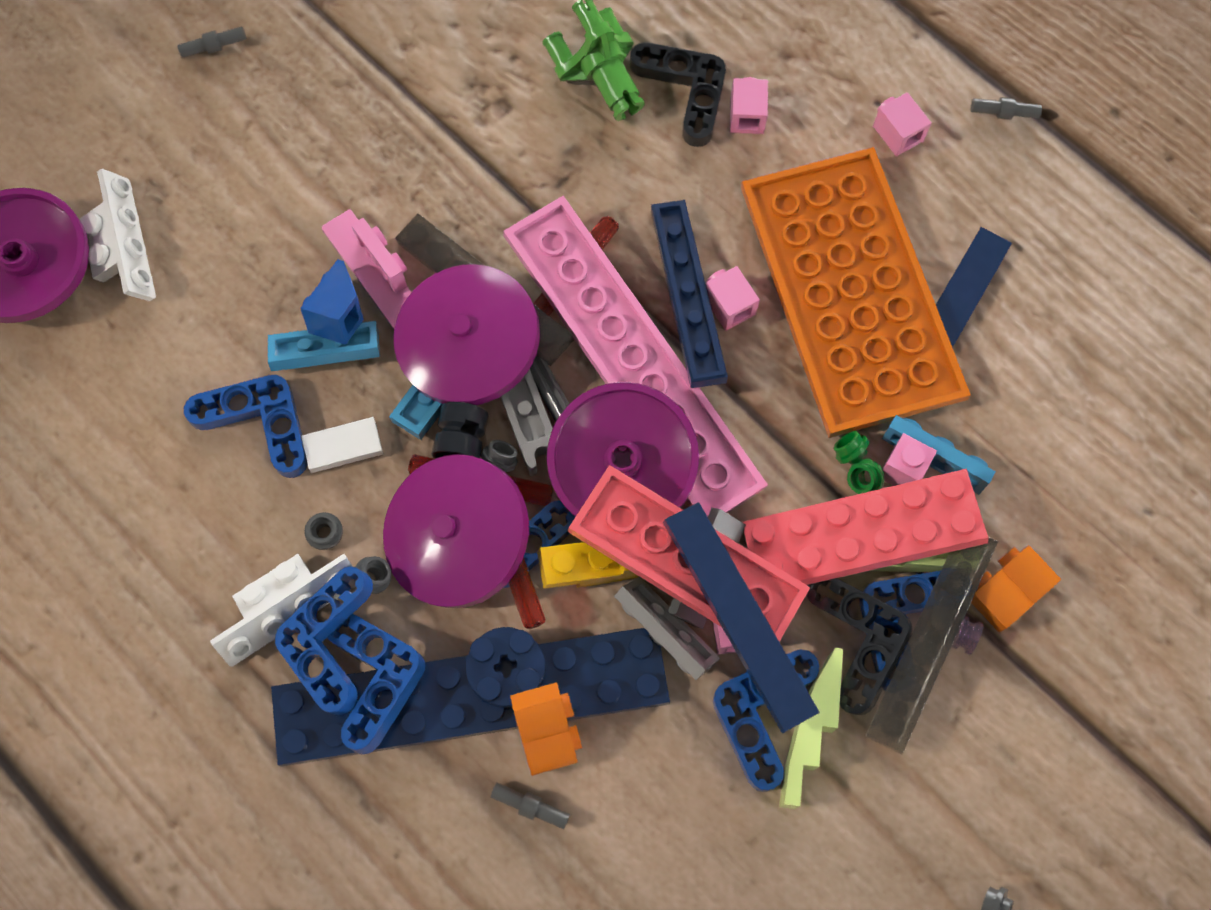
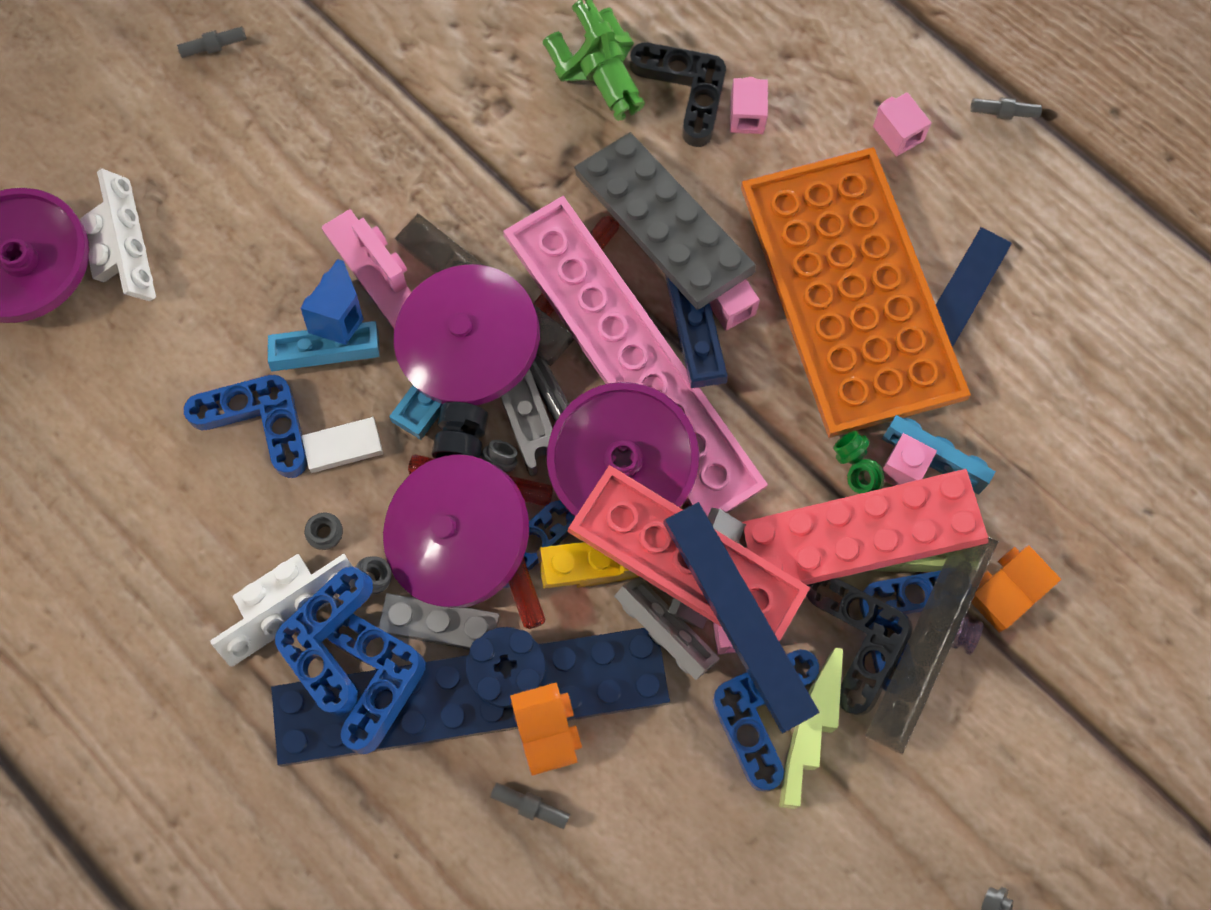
none -> light grey plate [378,593,500,650]
none -> dark grey plate [574,132,756,310]

